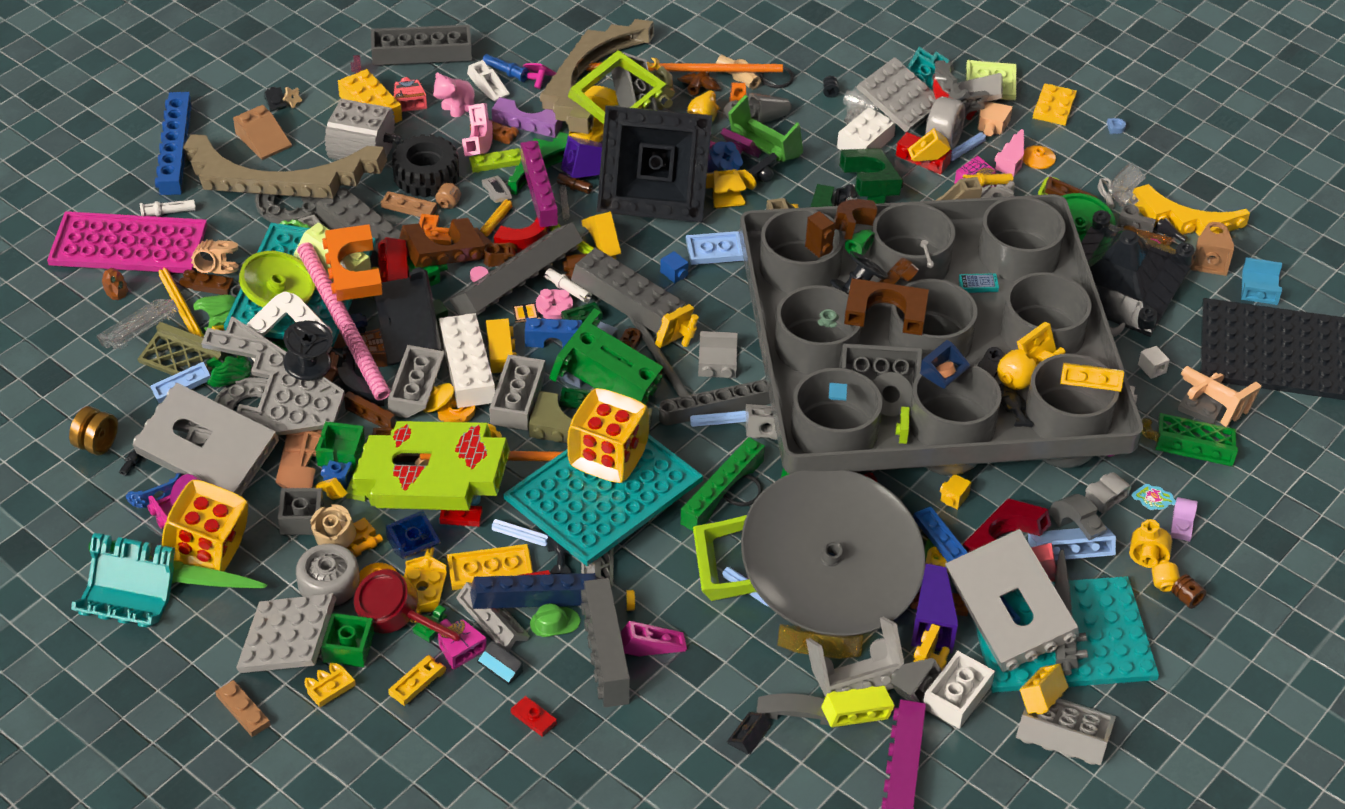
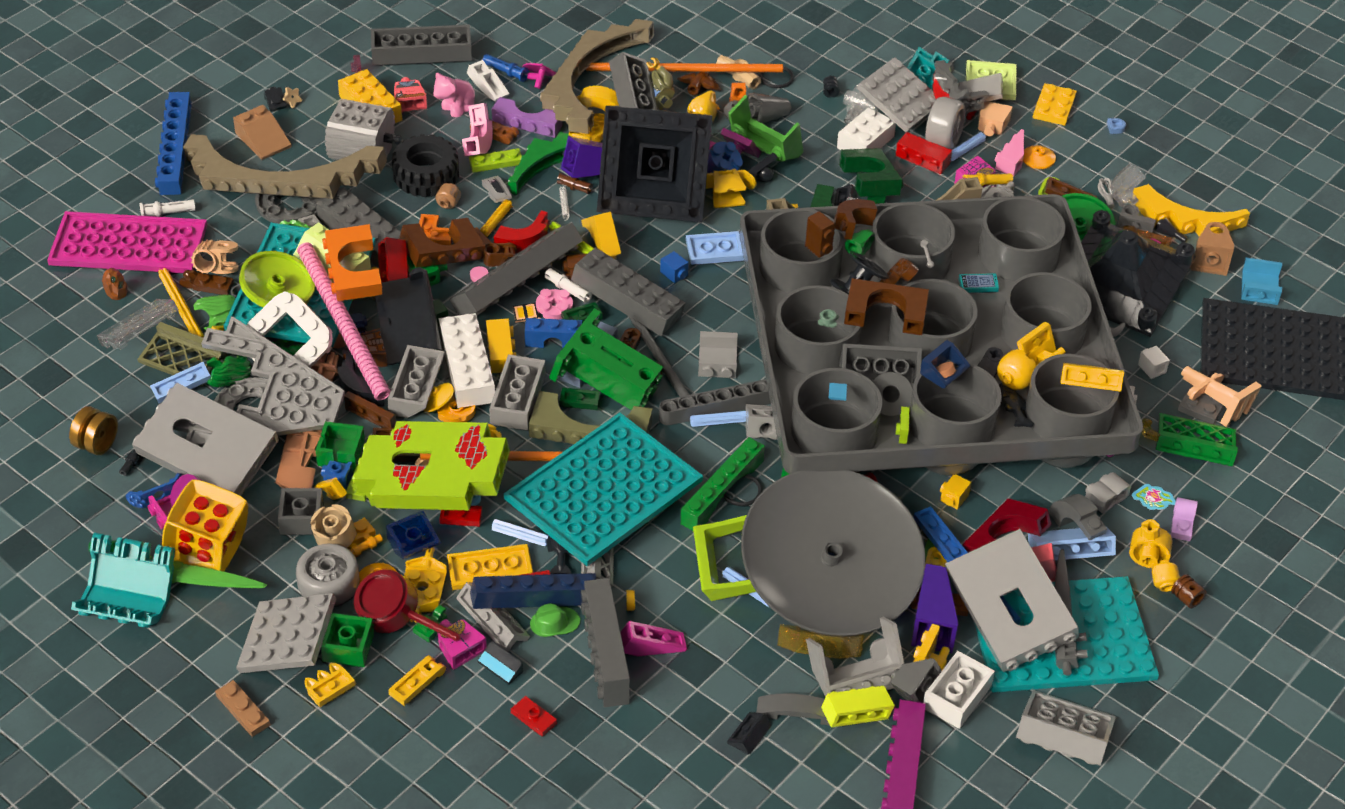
black piece [283,320,333,381] -> none
medium nougat plate [381,191,437,217] -> none
magenta brick [520,141,558,228] -> none
yellow piece [567,388,649,483] -> none
lime windscreen [568,50,666,124] -> none
yellow plate [655,304,699,348] -> none
yellow slope [908,128,951,161] -> none
yellow brick [1020,663,1068,714] -> none

